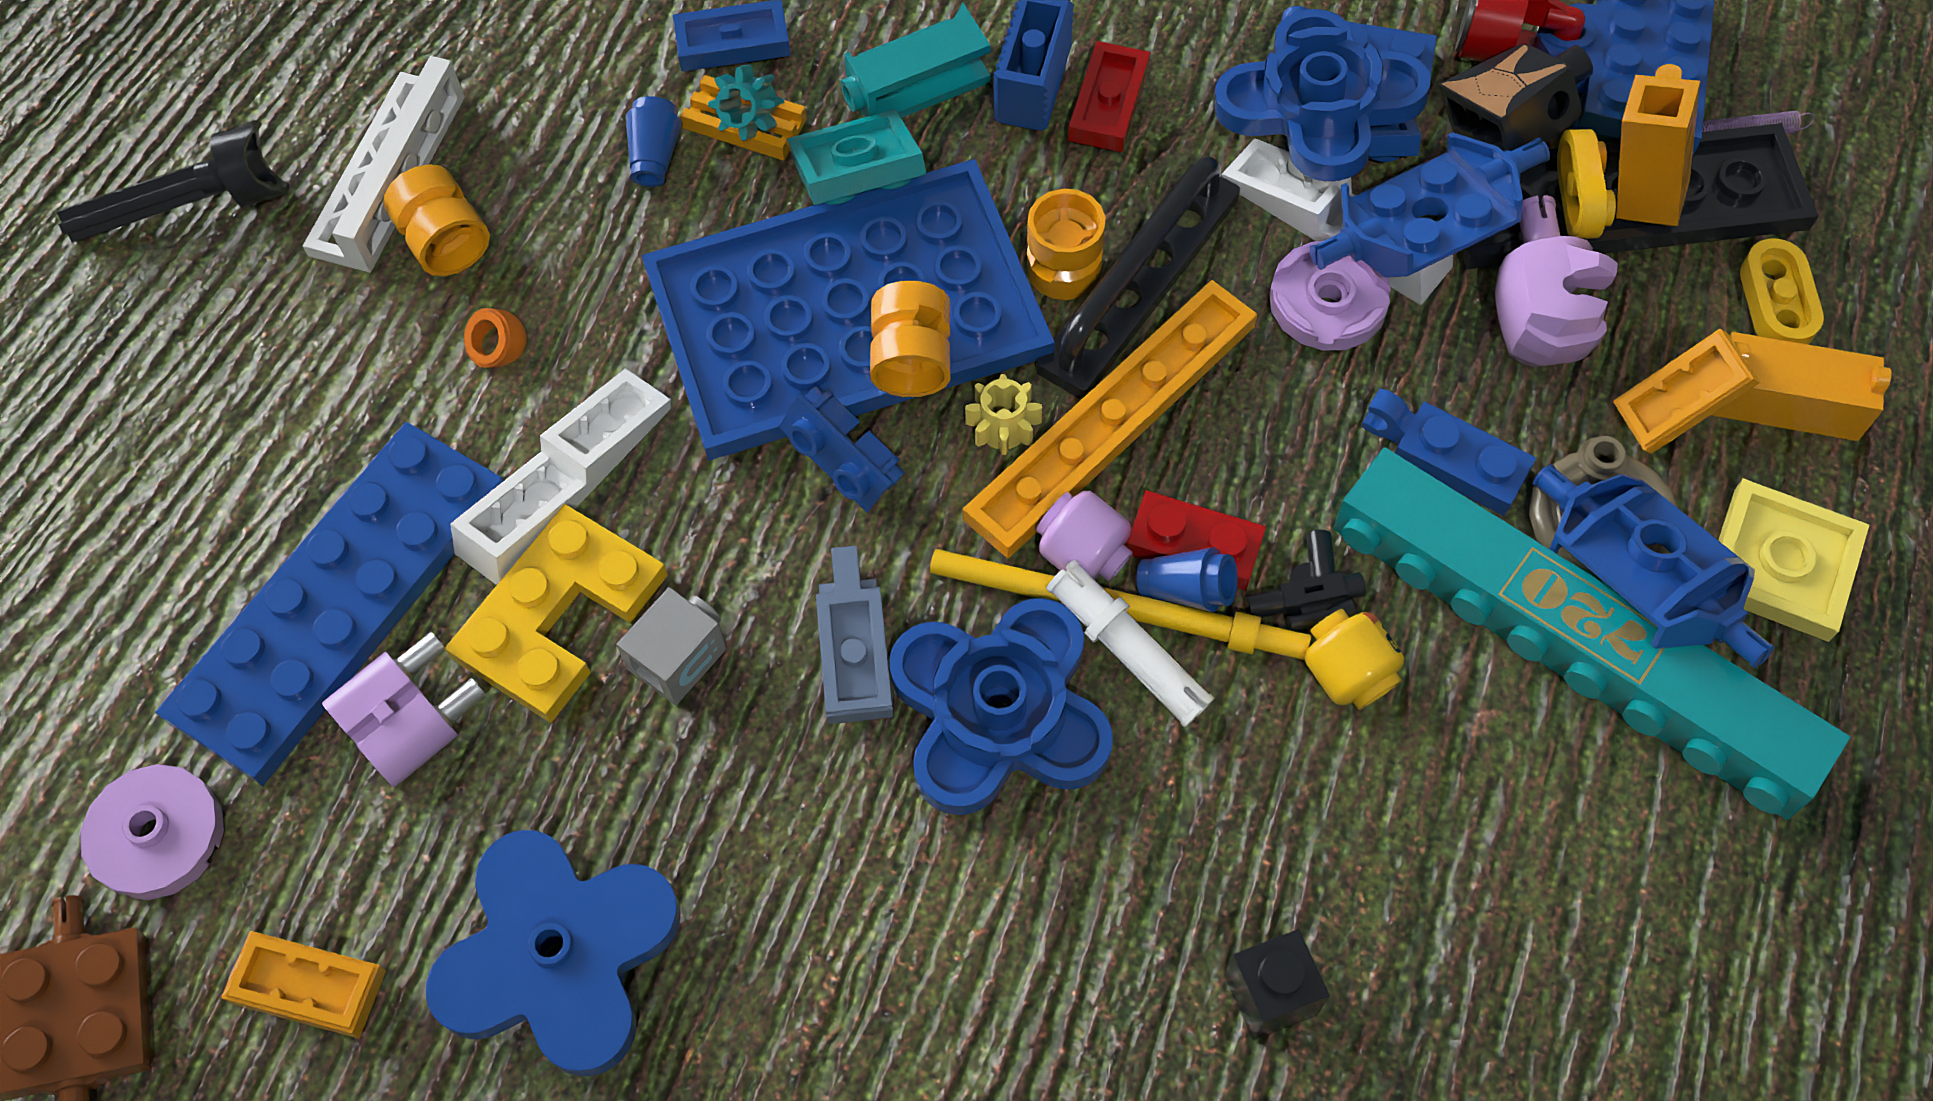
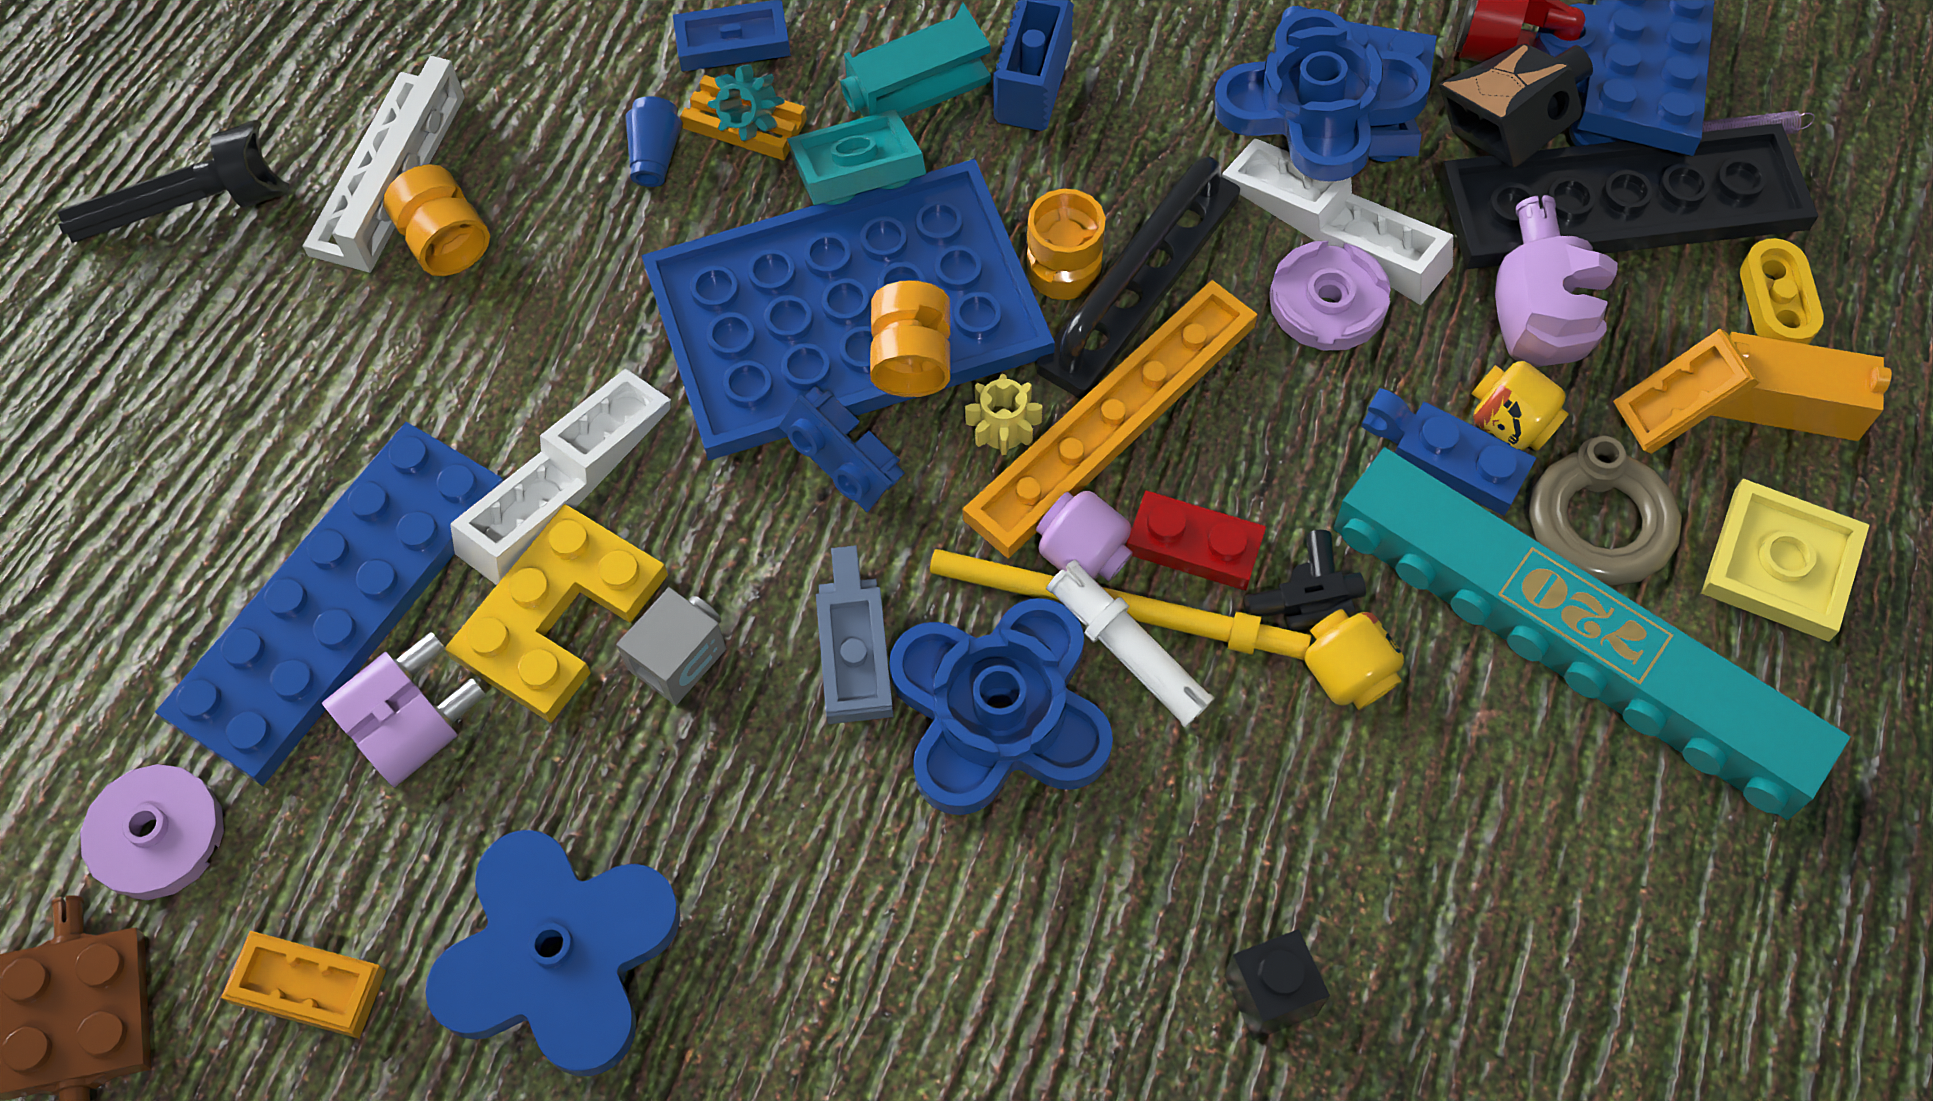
orange piece [464,308,527,368] -> none
red plate [1068,41,1150,153] -> none
blue cone [1137,547,1238,612] -> none
blue plate [1310,132,1550,278] -> none
blue plate [1533,464,1775,668] -> none
yellow plate [1557,129,1616,239] -> none
light orange brick [1616,64,1700,226] -> none
none -> yellow head [1471,361,1569,452]

